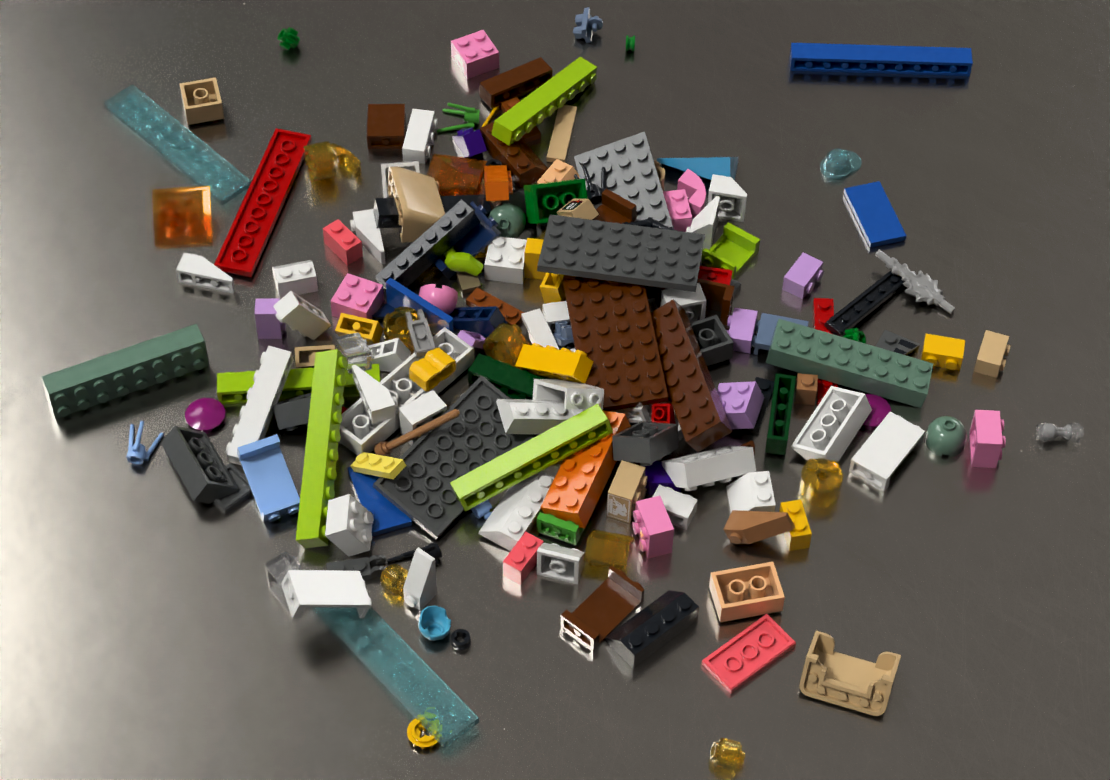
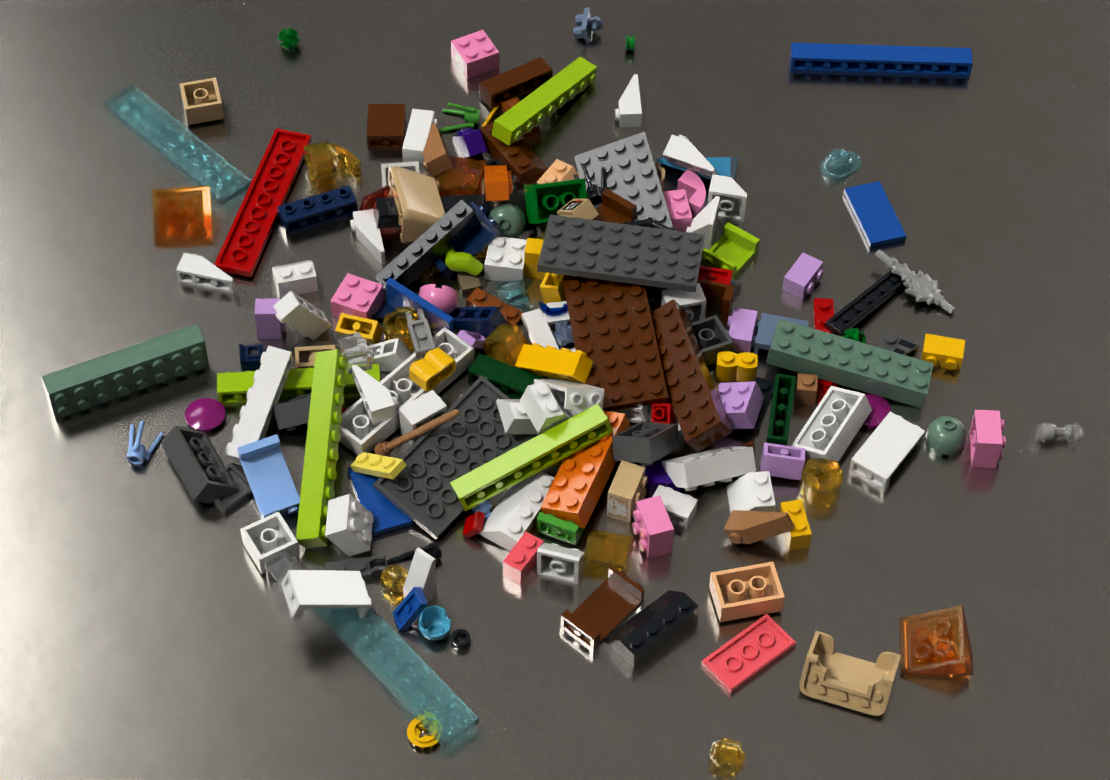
coral brick [323,219,363,266] -> none
tan tile [546,105,577,163] -> none
tan brick [974,330,1011,378] -> none
none -> dark blue window [238,343,266,372]
none -> white brick [240,511,300,574]
none -> dark blue brick [277,185,358,235]
none -> clear red piece [359,185,390,211]
none -> blue plate [393,587,428,631]
none -> medium nougat slope [422,123,454,177]
none -> red tile [462,511,485,538]
none -> clear light blue piece [485,279,531,306]
none -> white slope [520,382,570,433]
none -> clear blue piece [539,302,568,316]
none -> white slope [615,74,642,127]
none -> white slope [663,135,718,177]
none -> yellow brick [716,351,758,382]
none -> lavender brick [760,442,805,480]
none -> clear orange slope [900,605,973,679]

